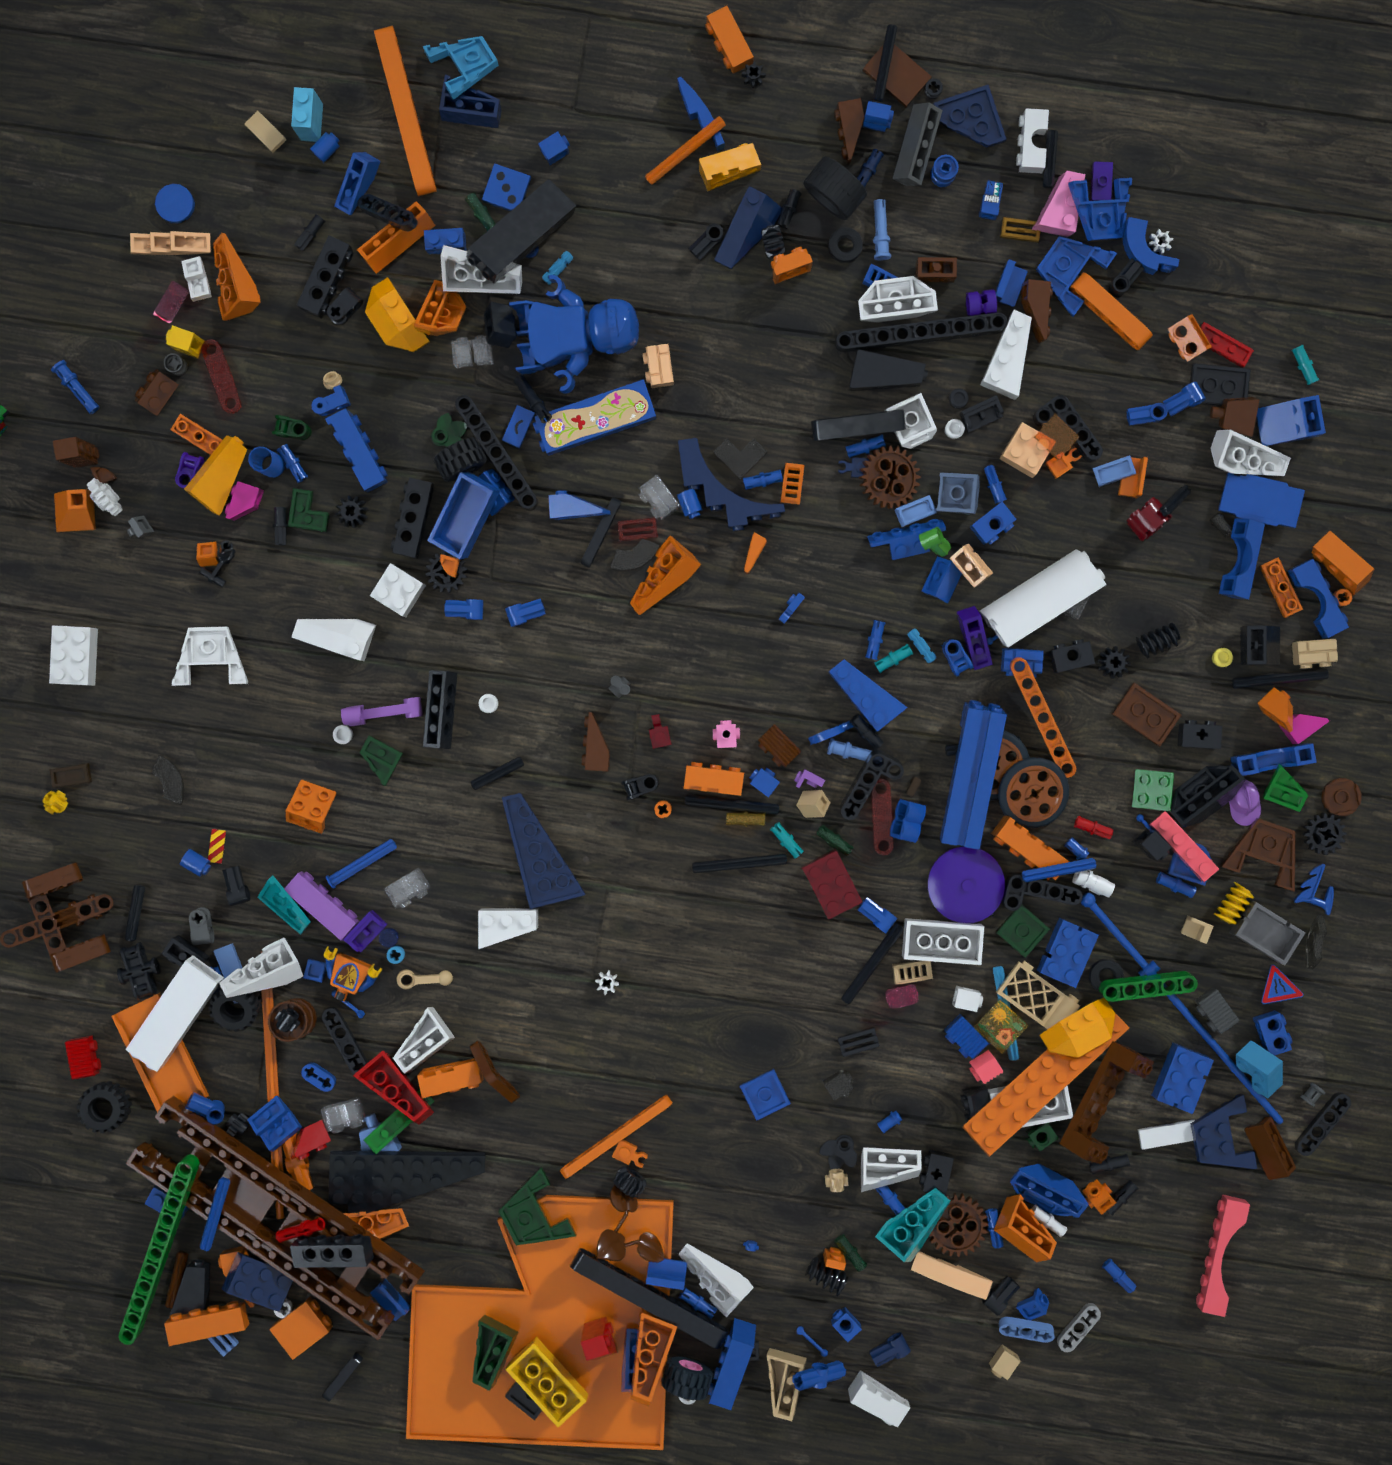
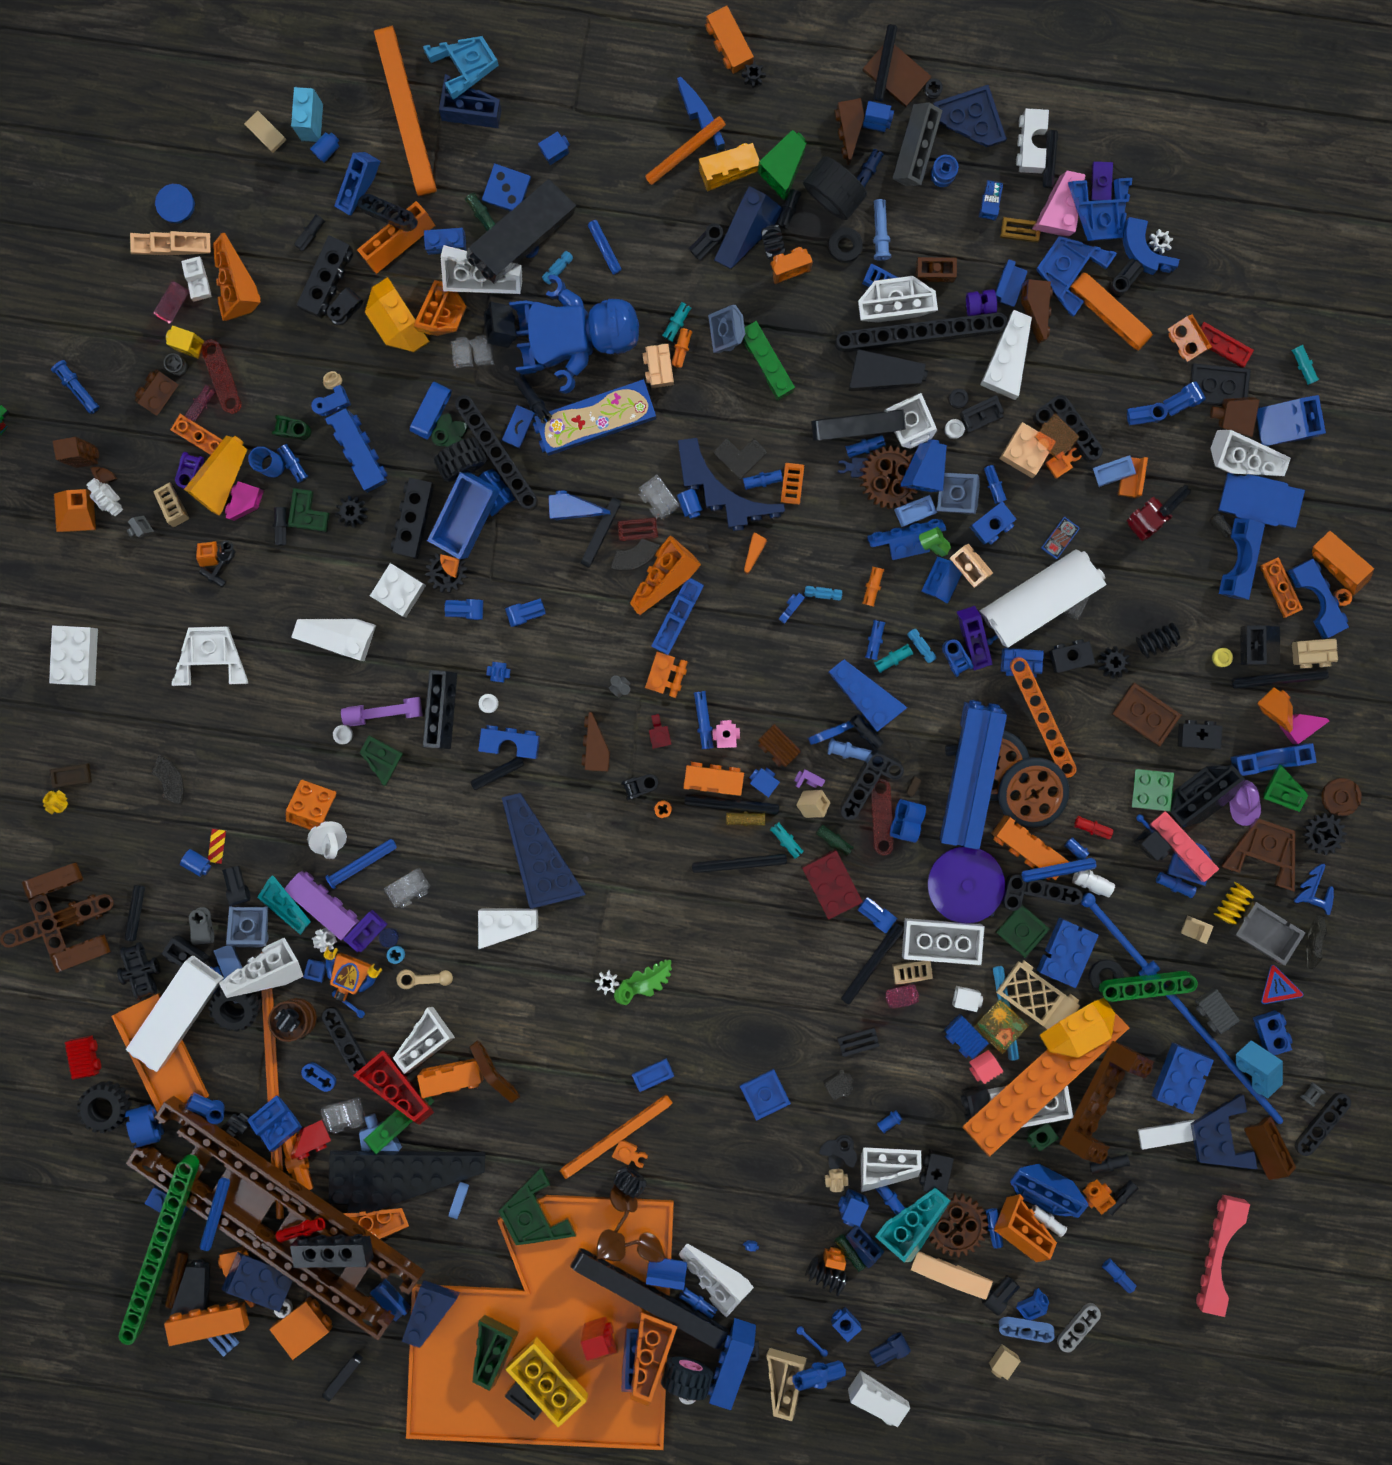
none -> blue brick [125,1104,164,1148]
none -> tan slope [153,482,189,527]
none -> clear pink axle [185,385,216,422]
none -> sand blue slope [226,906,269,947]
none -> white tile [307,821,347,859]
none -> white gear [312,928,337,953]
none -> dark blue wedge [402,1280,460,1348]
none -> blue beam [410,381,452,440]
none -> medium blue beam [448,1182,469,1219]
none -> blue arch [478,725,540,759]
none -> blue gear [486,662,511,683]
none -> blue axle [588,220,621,274]
none -> bright green plant [614,959,672,1005]
none -> blue tile [632,1058,674,1092]
none -> orange plate [645,652,688,698]
none -> blue slope [651,578,704,655]
none -> teal pin [662,302,692,342]
none -> orange axle [671,328,692,368]
none -> blue pin [694,691,714,750]
none -> sand blue slope [708,305,745,353]
none -> green arch [742,321,795,401]
none -> green slope [758,130,806,201]
none -> dark azure axle [804,586,842,600]
none -> blue brick [838,1188,869,1227]
none -> dark blue slope [845,1225,884,1269]
none -> orange pin [862,566,884,607]
none -> blue slope [901,439,947,493]
none -> tile [1041,517,1080,559]

